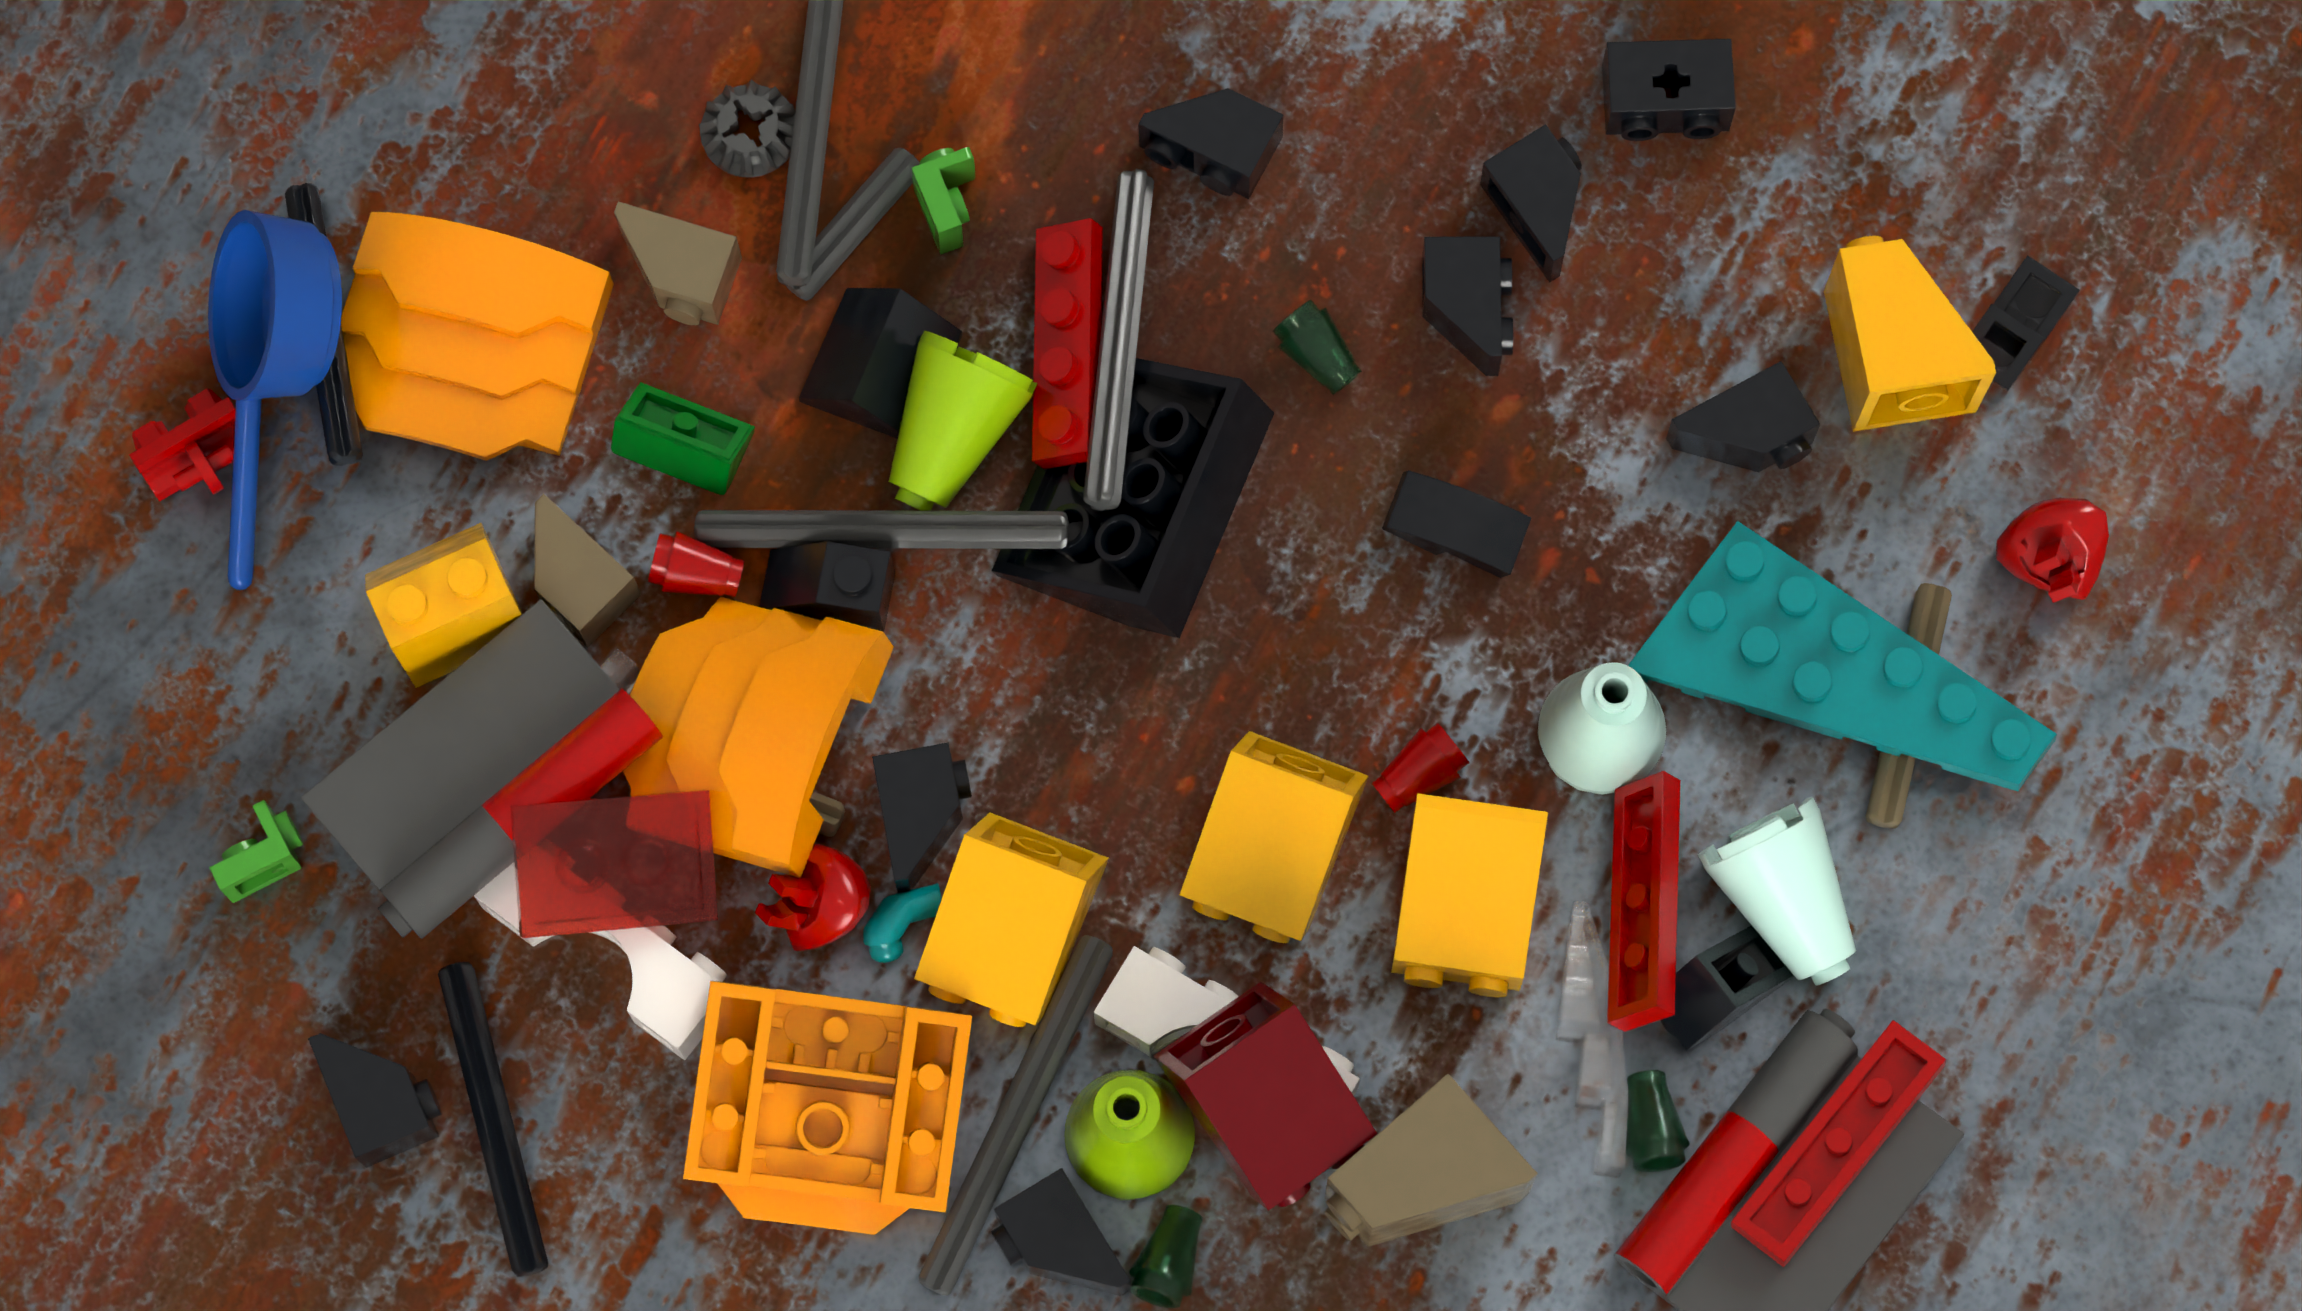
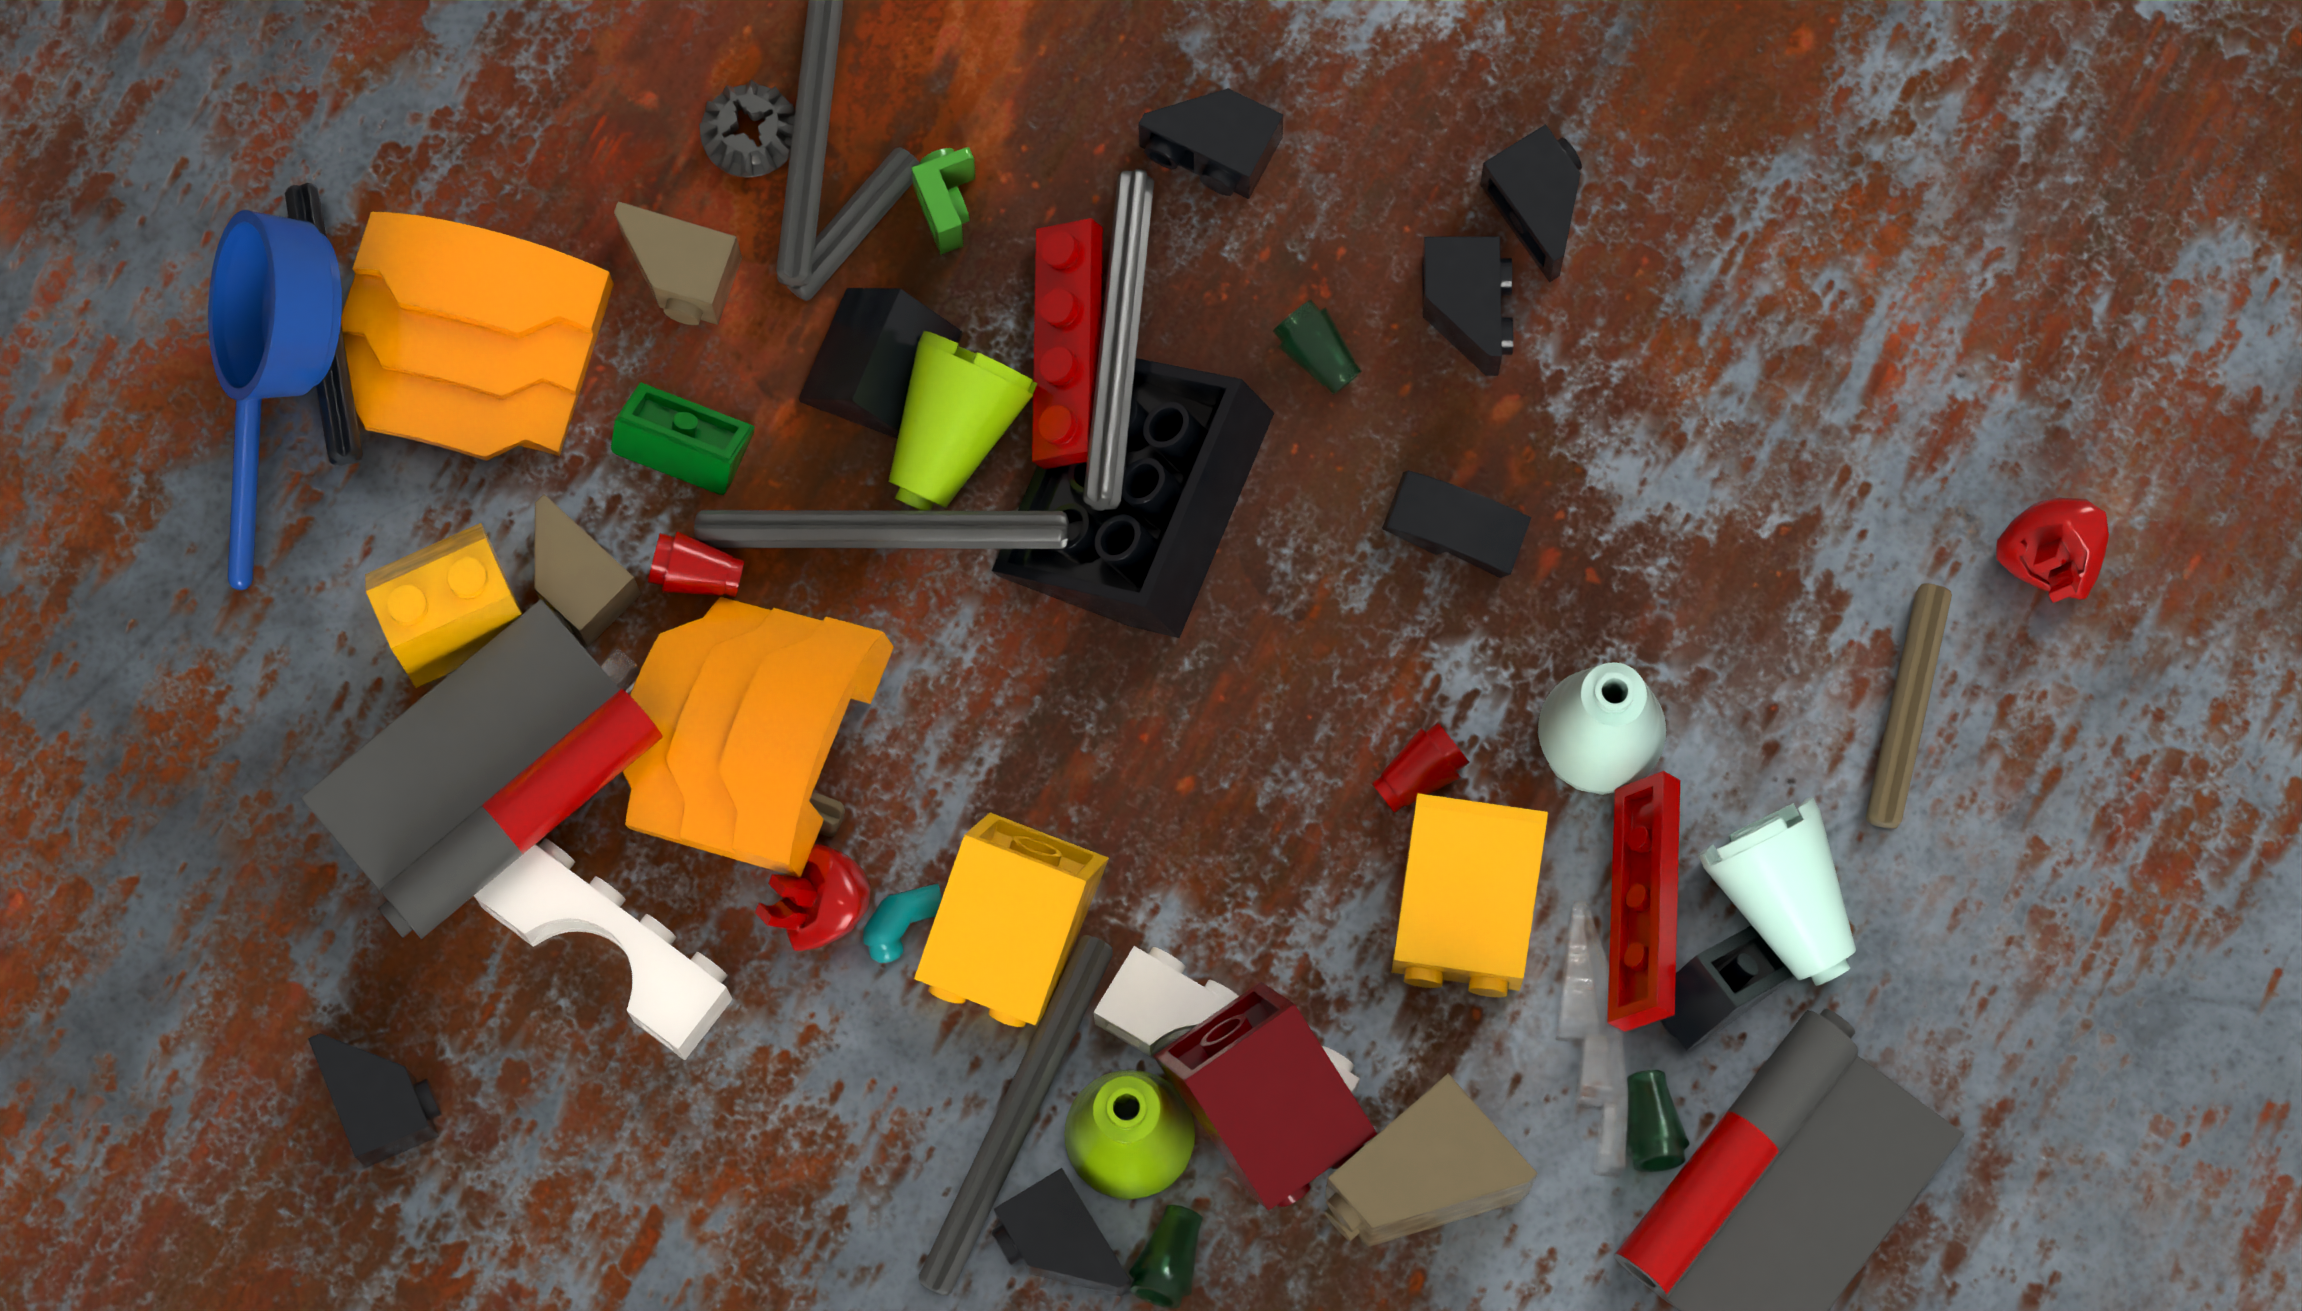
red hips [129,388,235,502] -> none
bright green bracket [209,800,303,903] -> none
black axle [438,962,548,1277] -> none
clear red tile [510,789,718,938] -> none
light orange slope [683,981,972,1235] -> none
black slope [759,542,895,632] -> none
black slope [872,742,972,893] -> none
yellow slope [1179,731,1368,943] -> none
black brick [1602,39,1736,141] -> none
teal wing [1628,521,2057,791] -> none
black slope [1666,361,1820,472] -> none
red plate [1731,1020,1946,1267] -> none
yellow slope [1824,236,1996,432] -> none
black slope [1972,255,2080,391] -> none

